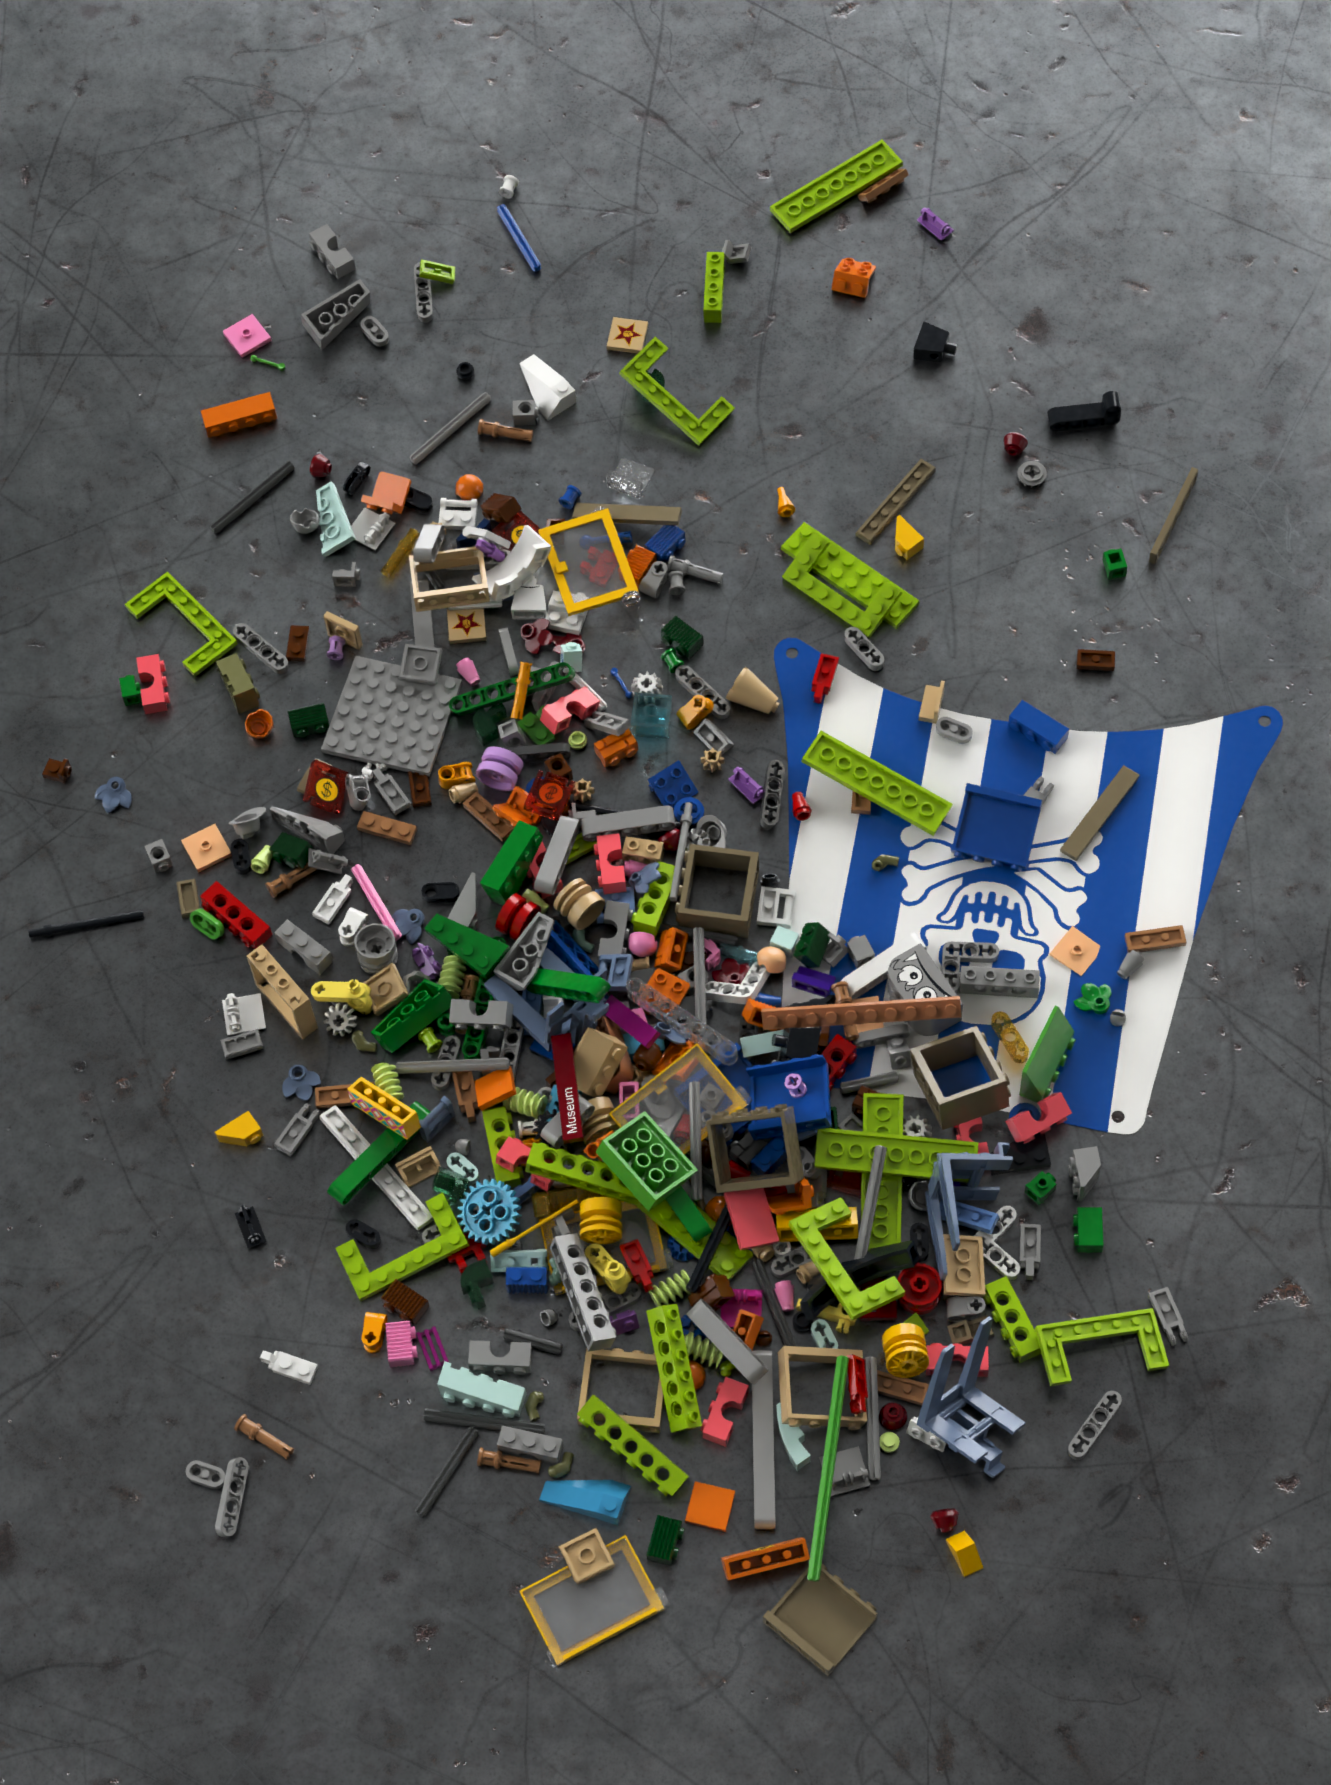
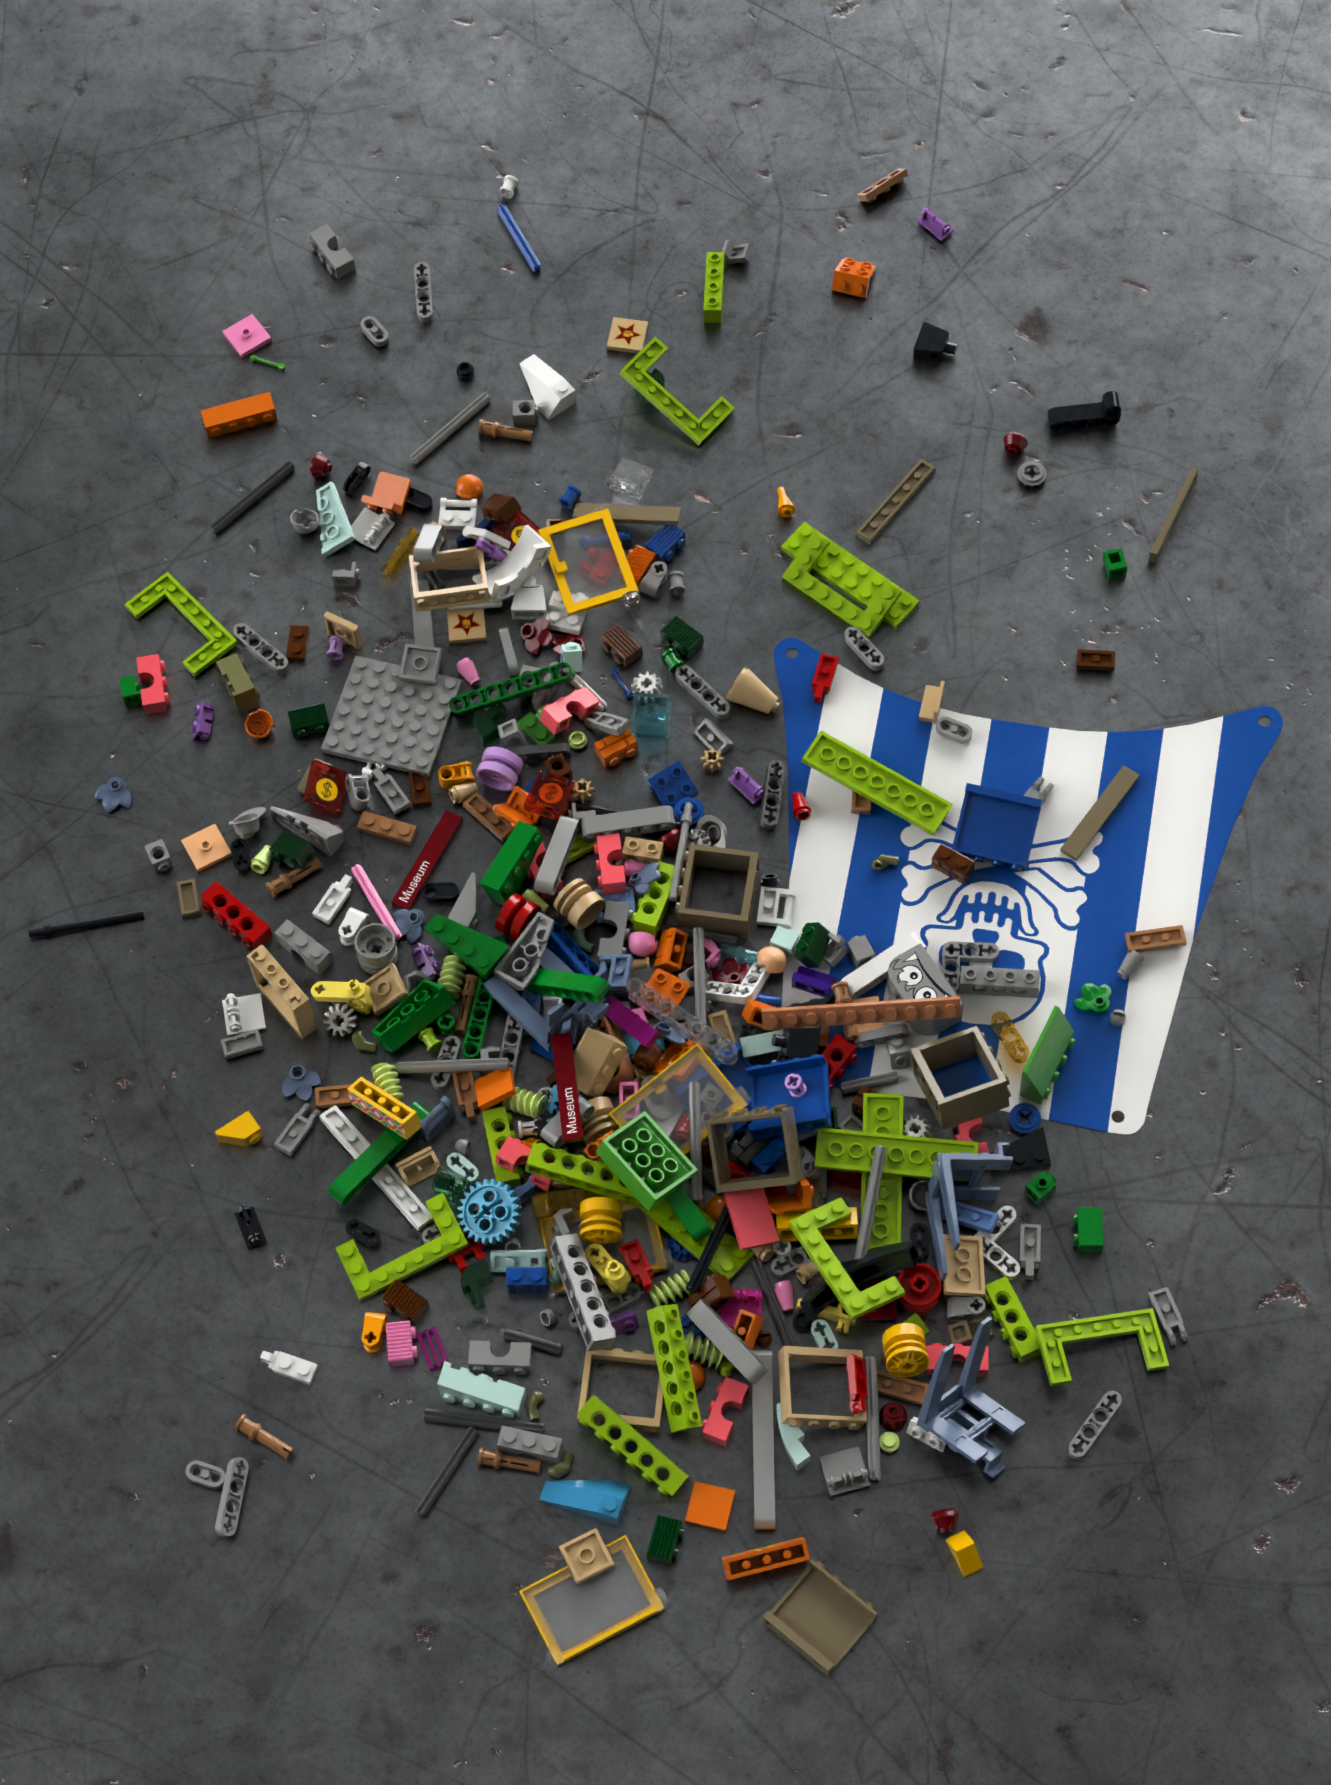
reddish brown bracket [42,758,72,783] -> none
bright green plate [190,908,224,939] -> none
light grey wedge [301,279,371,350] -> none
light grey hinge [308,848,348,874] -> none
lime tile [419,259,455,284] -> none
light grey arch [449,999,513,1031] -> none
yellow piece [490,1199,579,1258] -> none
light orange pin [511,662,532,720] -> none
light grey pin [667,555,723,584] -> none
light orange piece [676,695,714,730] -> none
lime plate [770,140,903,233] -> none
bright green axle [807,1356,849,1582] -> none
yellow slope [895,515,924,560] -> none
coral arch [1005,1092,1072,1144] -> none
blue brick [1008,700,1069,754] -> none
light nougat plate [1049,926,1100,976] -> none
light grey slope [1068,1146,1101,1202] -> none
none -> medium lavender hinge [191,699,214,740]
none -> dark red tile [391,810,463,911]
none -> reddish brown brick [601,623,643,668]
none -> tan plate [707,1010,736,1053]
none -> reddish brown brick [931,843,975,885]

